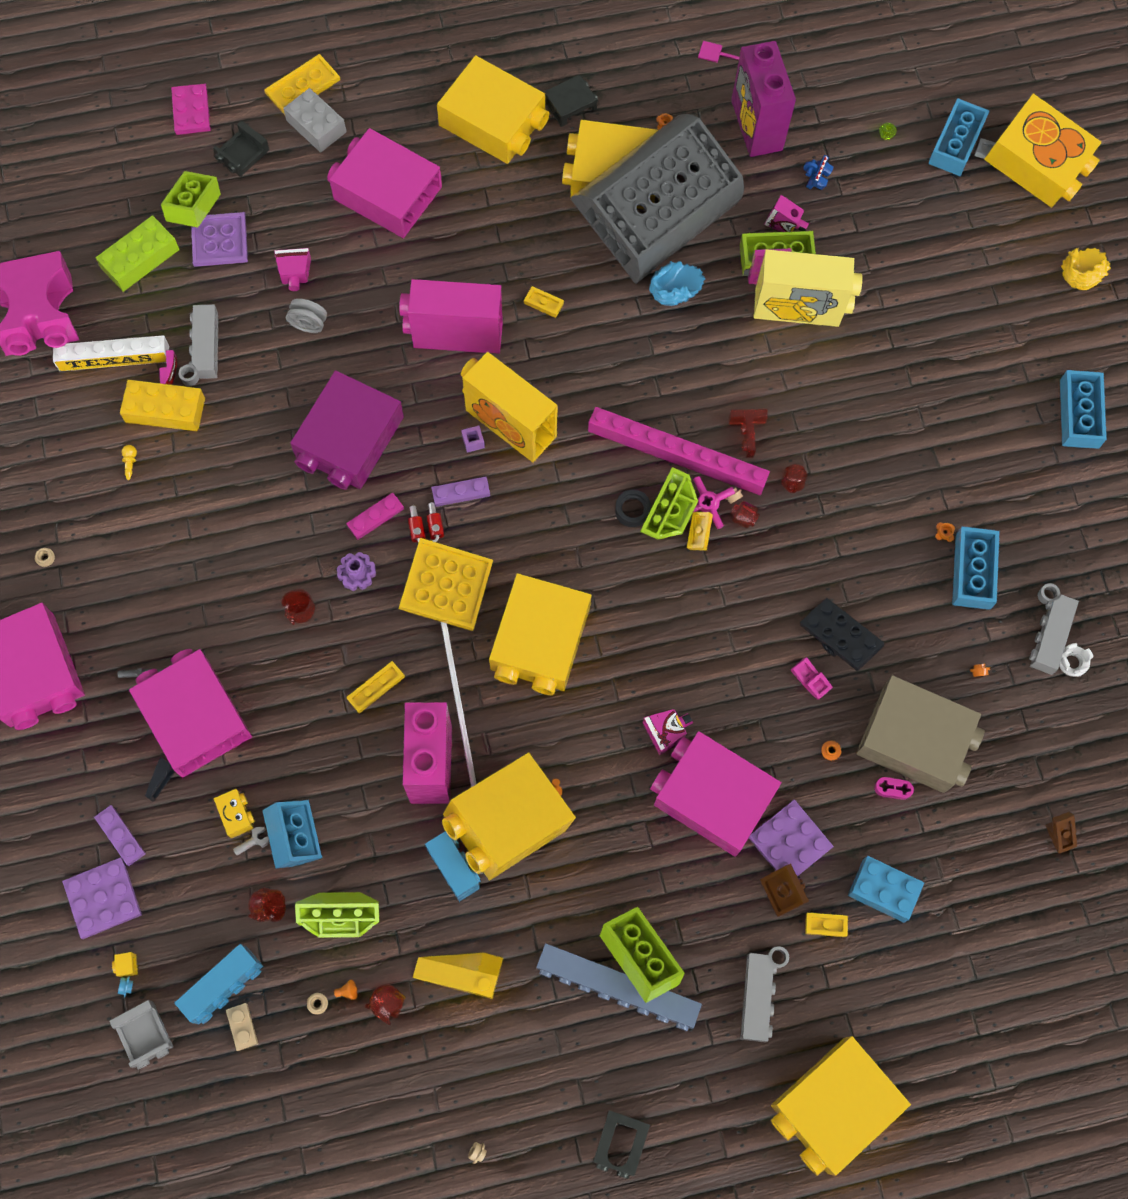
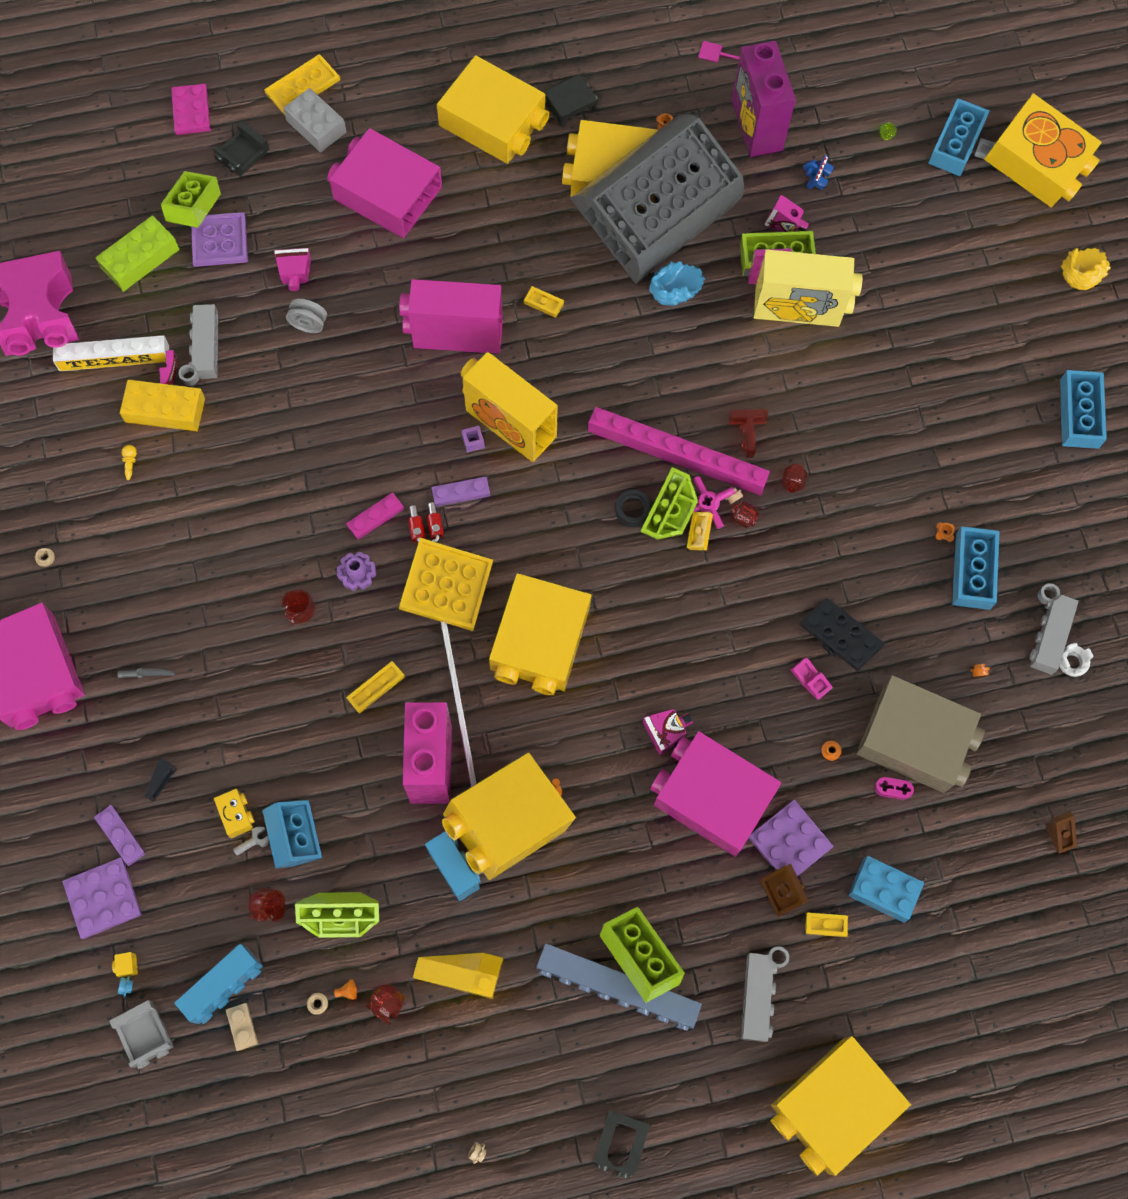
dark pink brick [129,649,252,778] -> none
magenta brick [290,370,404,490] -> none

